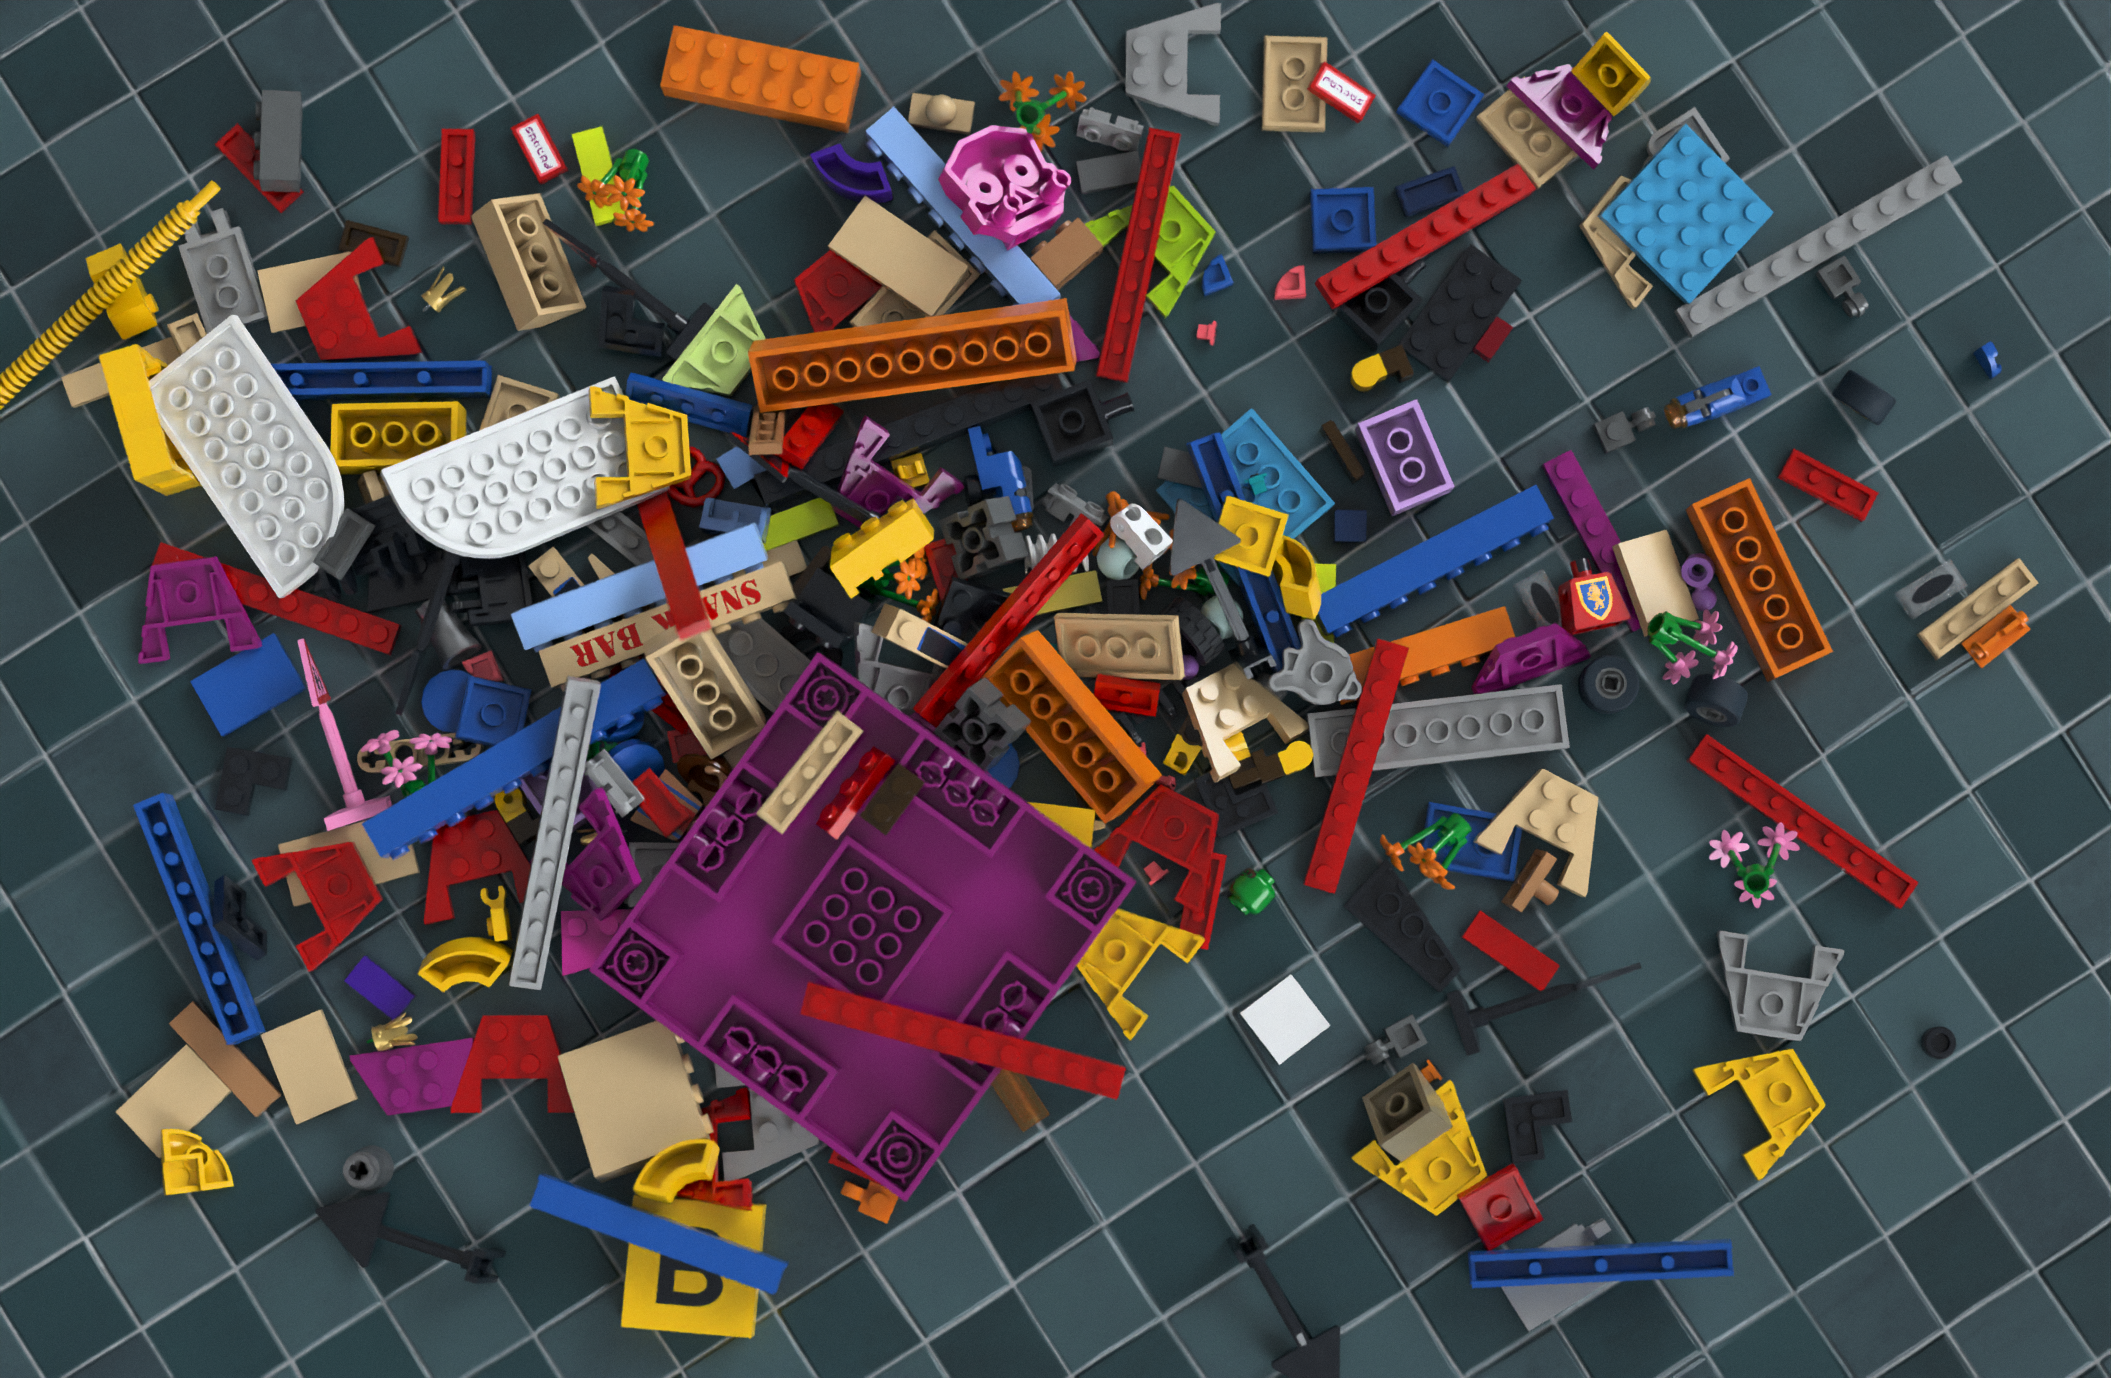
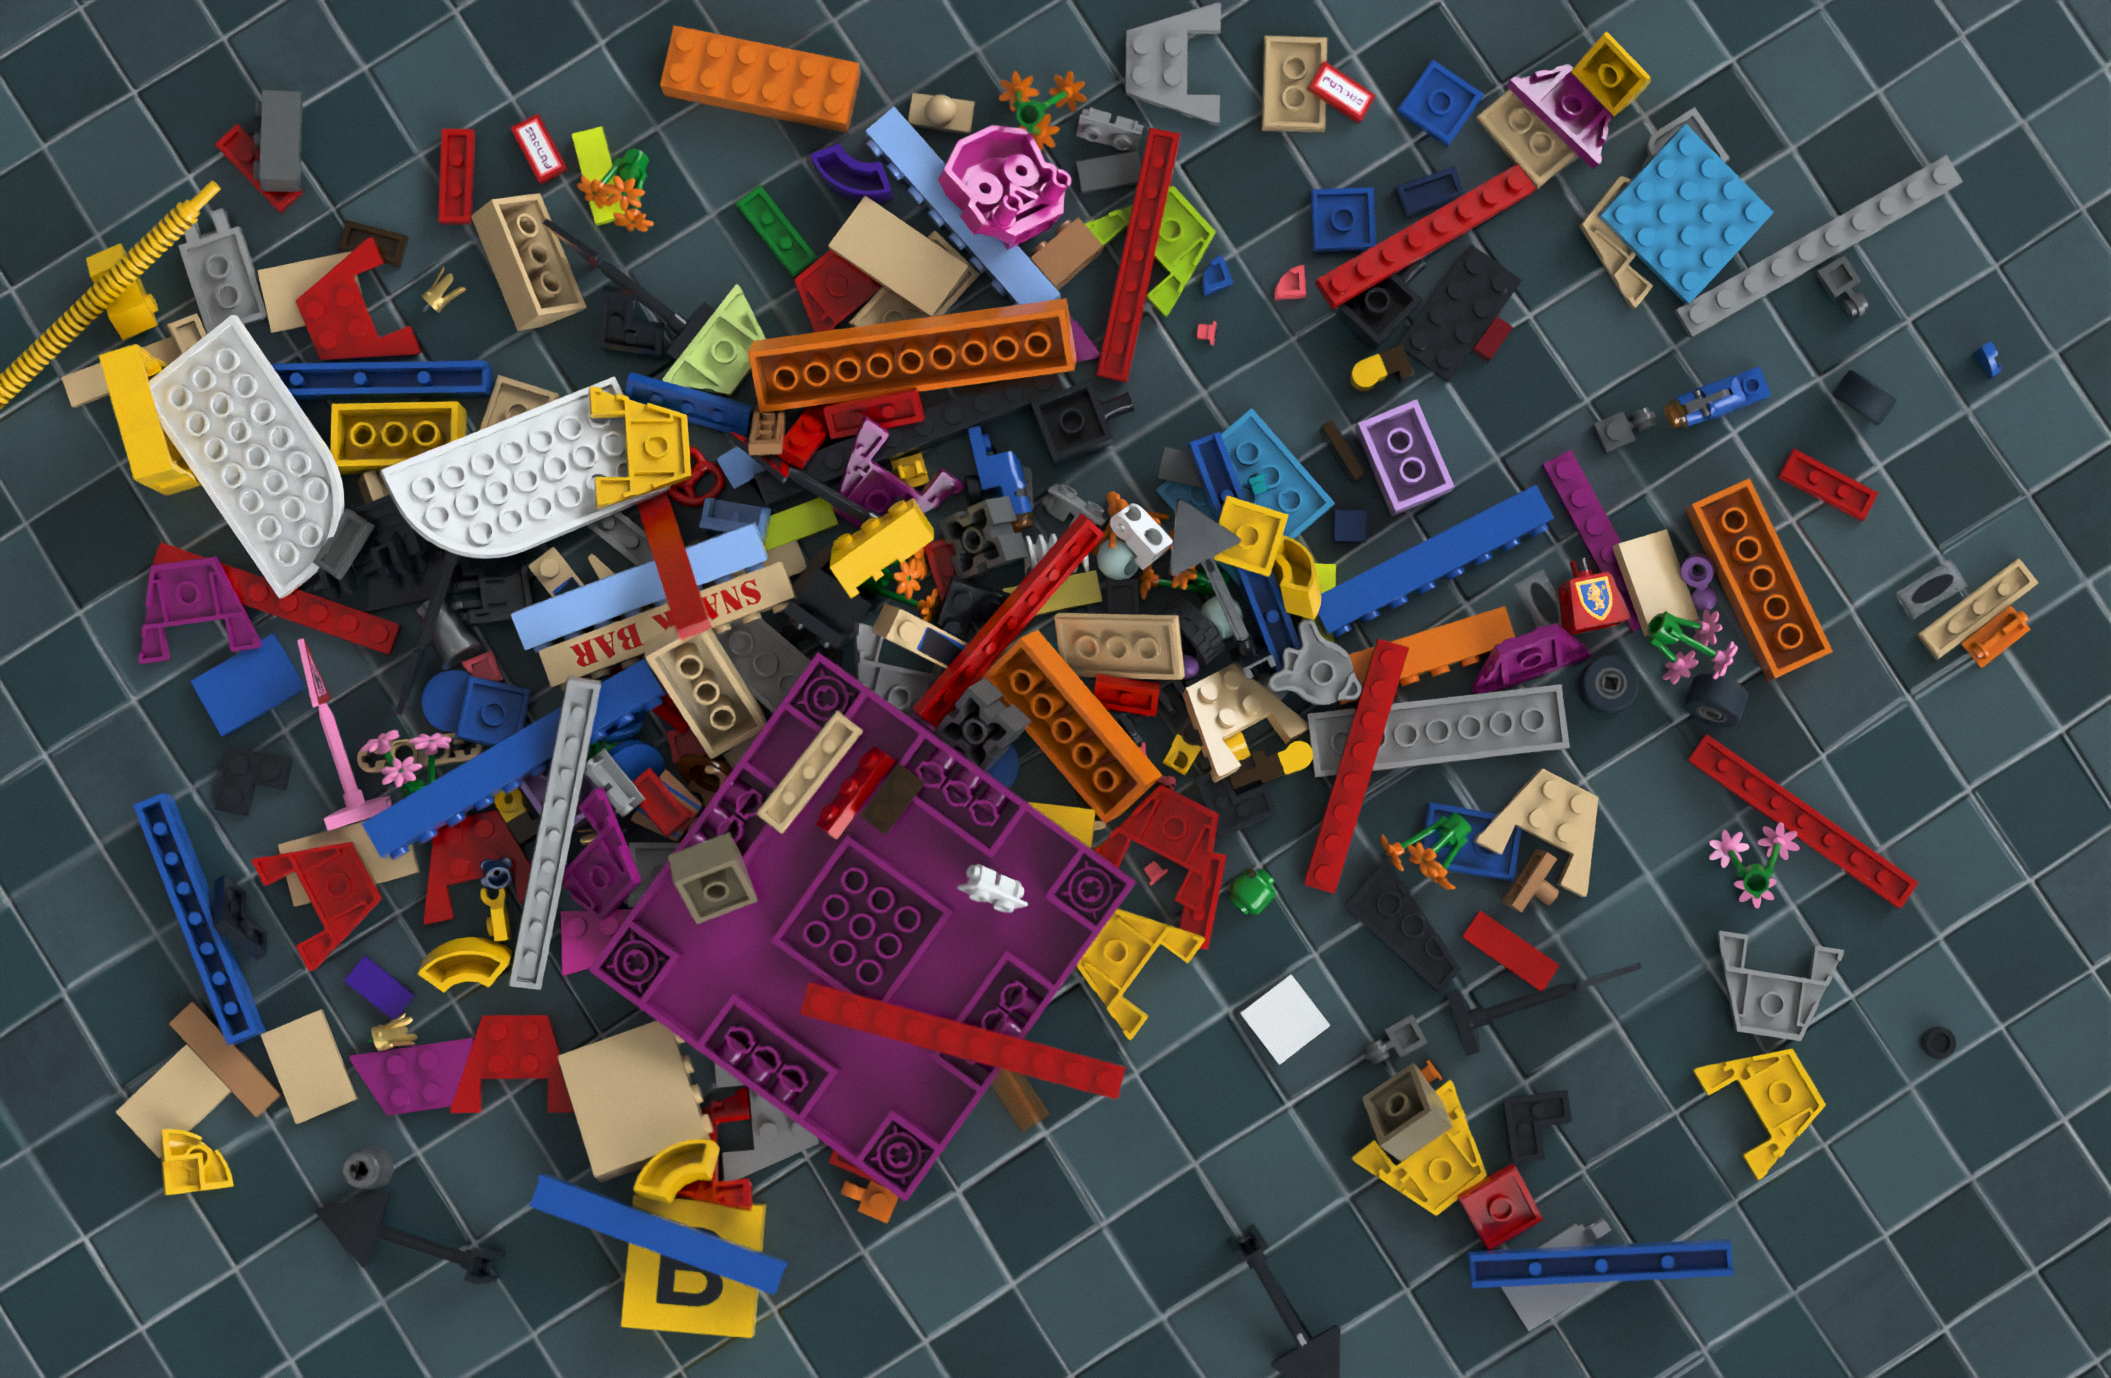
none -> dark blue plate [480,857,513,889]
none -> dark tan slope [668,832,758,924]
none -> green tile [736,185,818,279]
none -> red plate [823,387,925,439]
none -> white hinge [957,864,1028,913]

